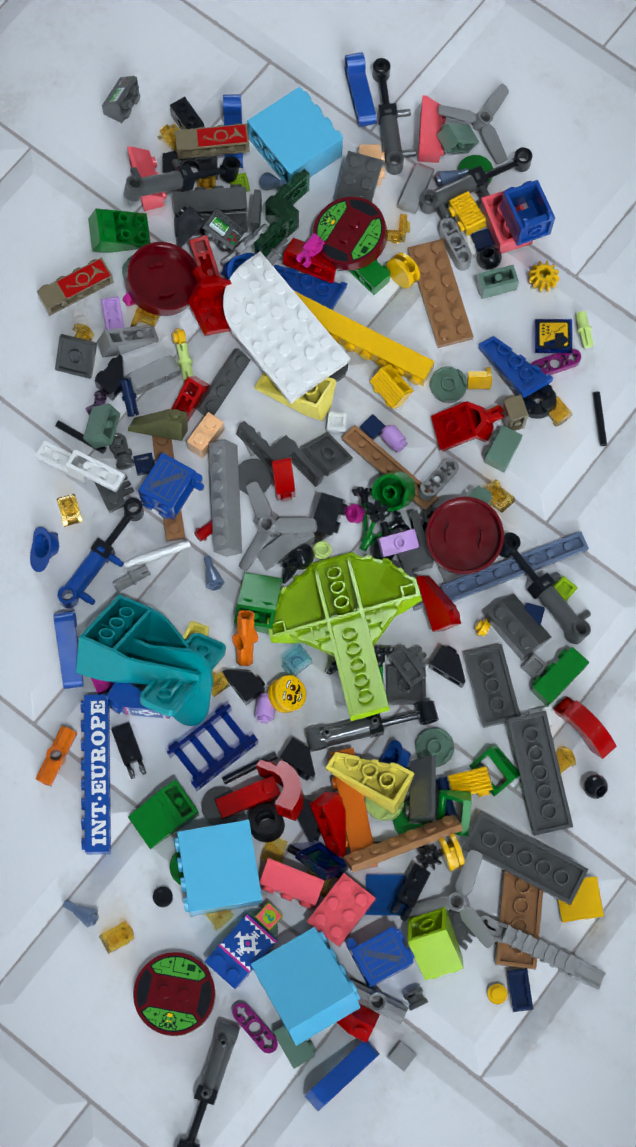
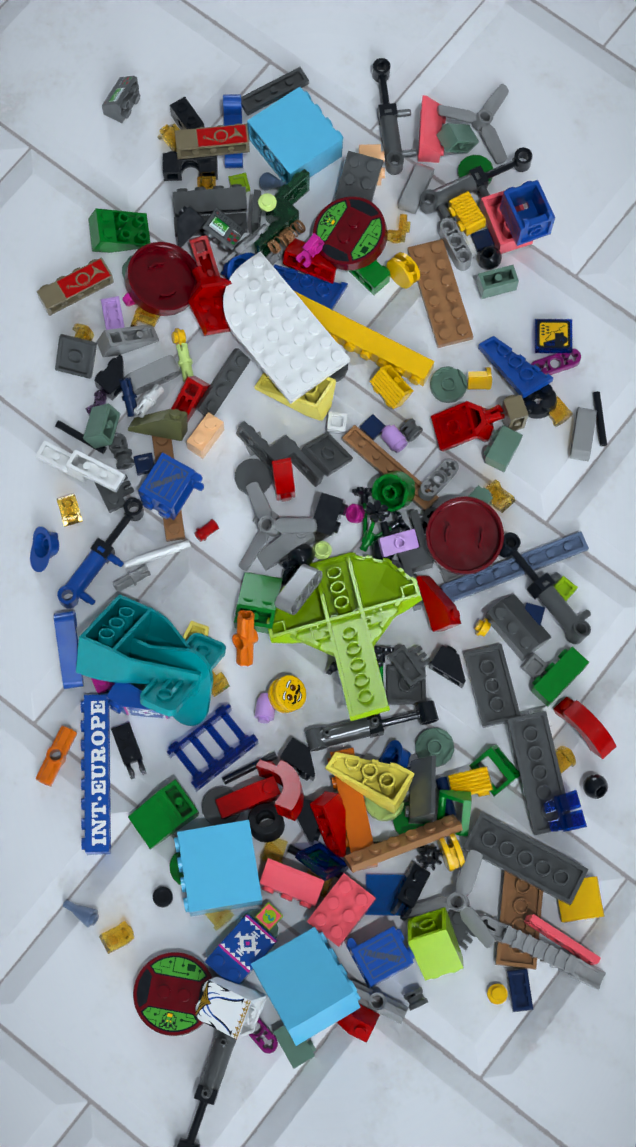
piece [123,156,241,202] -> none
coral slope [127,146,167,211] -> none
sand blue cone [204,556,225,591] -> none
light grey brick [209,439,242,557] -> none
black slope [222,669,265,706] -> none
clear light blue brick [281,644,312,676] -> none
blue beam [305,1041,380,1111] -> none
blue beam [344,52,377,127] -> none
light grey tile [388,1042,417,1071] -> none
sand blue cone [435,168,469,186] -> none
yellow gear [528,260,559,292] -> none
yellowish green axle [575,311,593,348] -> none
none -> white pin [134,384,164,418]
none -> white slope [195,977,267,1039]
none -> dark grey plate [241,67,309,116]
none -> yellowish green plate [258,193,277,212]
none -> medium nougat piece [268,220,306,254]
none -> light grey beam [275,564,323,615]
none -> dark grey wheel [400,418,423,442]
none -> coral tile [524,914,601,965]
none -> clear blue hips [543,790,587,833]
none -> light grey beam [570,407,597,461]

